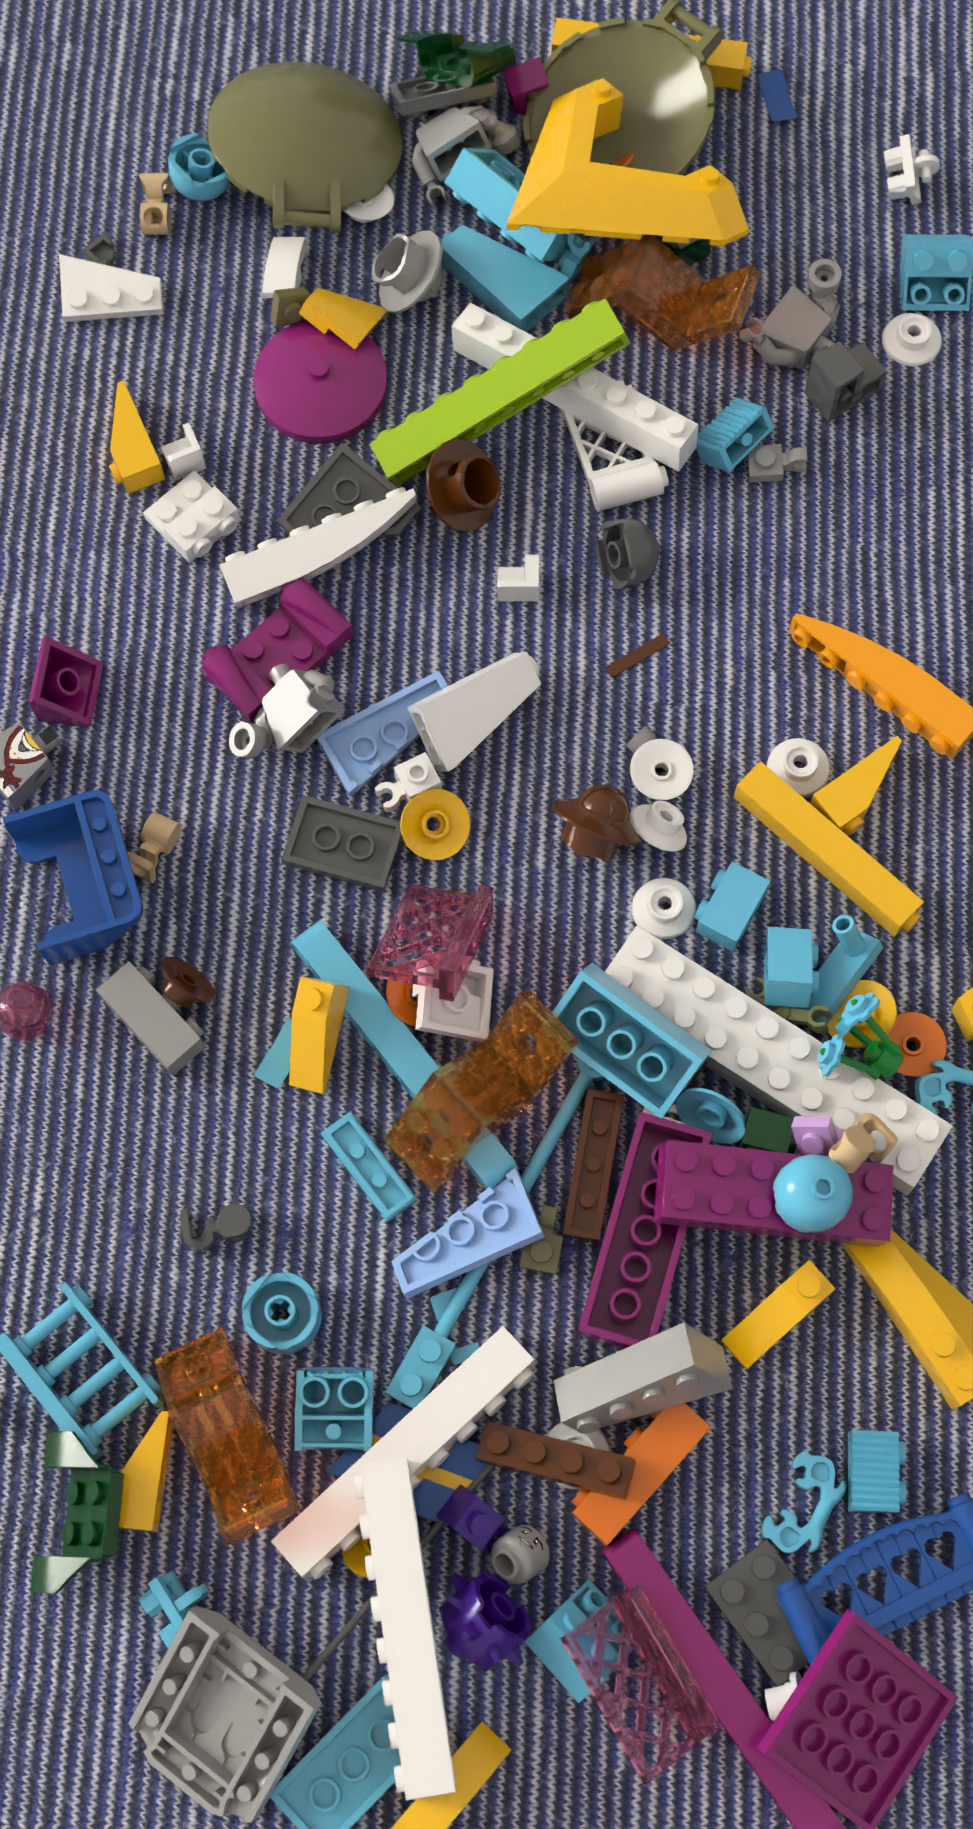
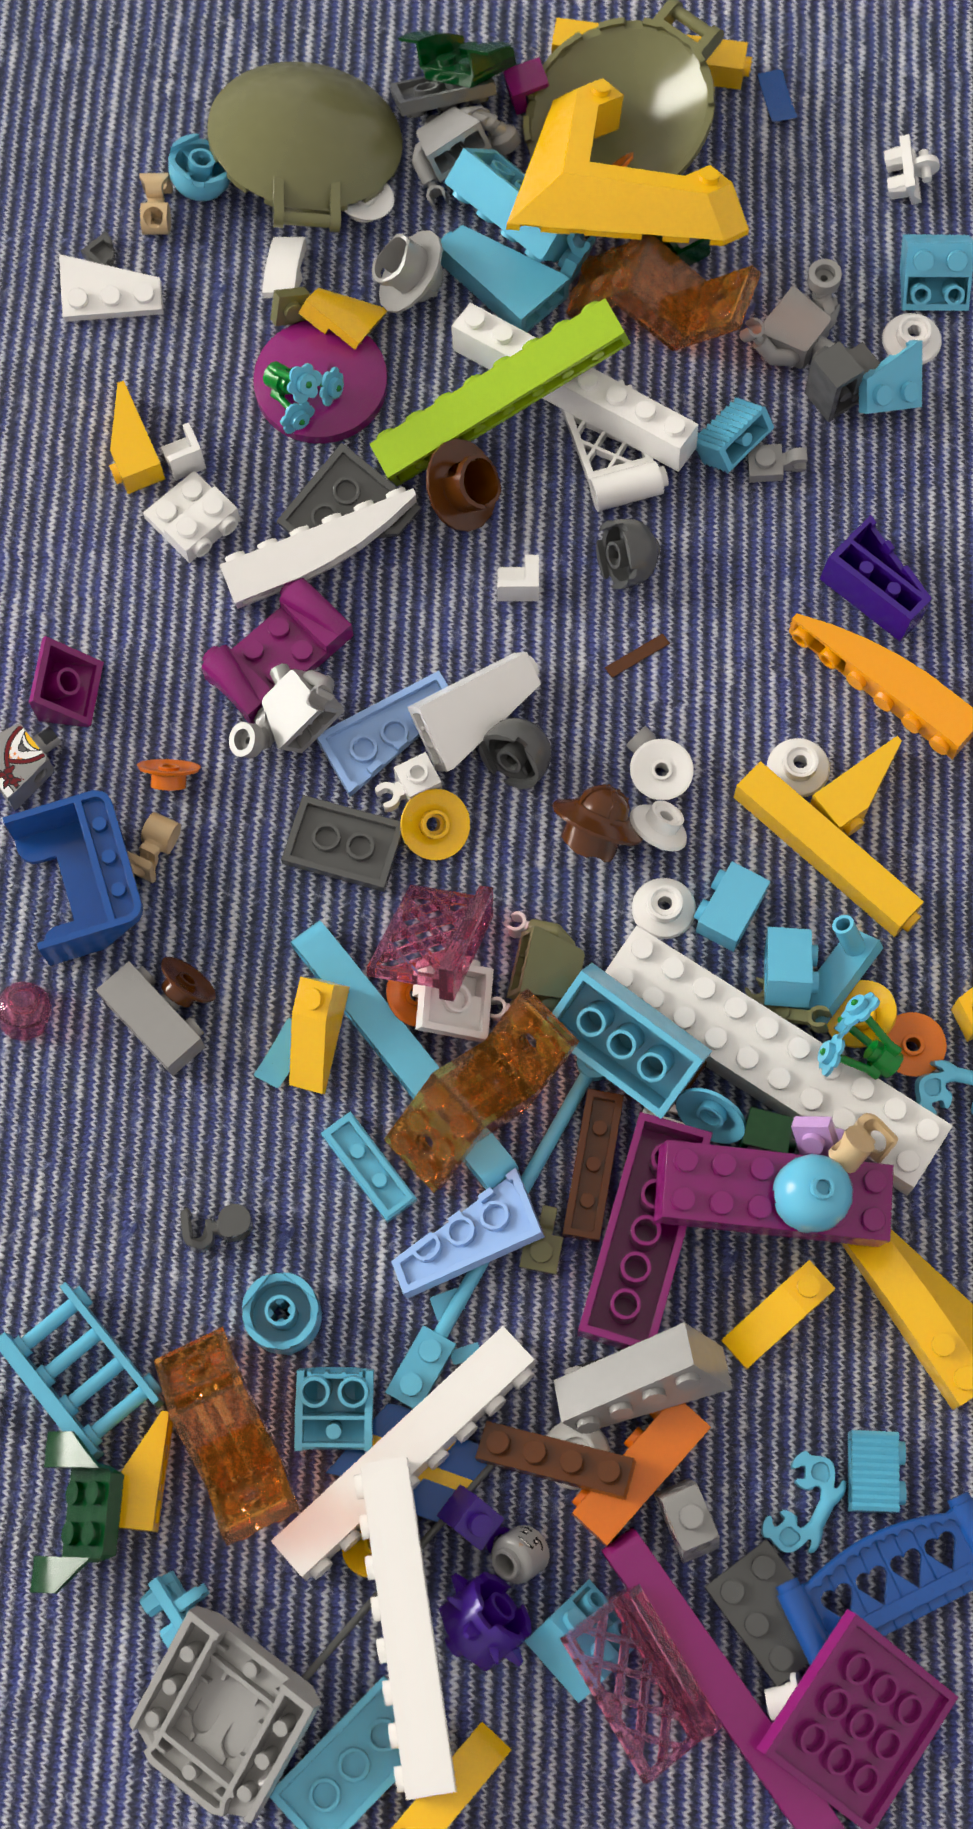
none -> orange piece [137,759,201,791]
none -> medium azure plant [263,361,344,434]
none -> dark grey cylinder [479,717,552,789]
none -> olive torso [490,911,585,1022]
none -> light grey torso [654,1478,720,1564]
none -> dark purple wedge [820,515,932,642]
none -> medium azure wing [859,340,922,414]

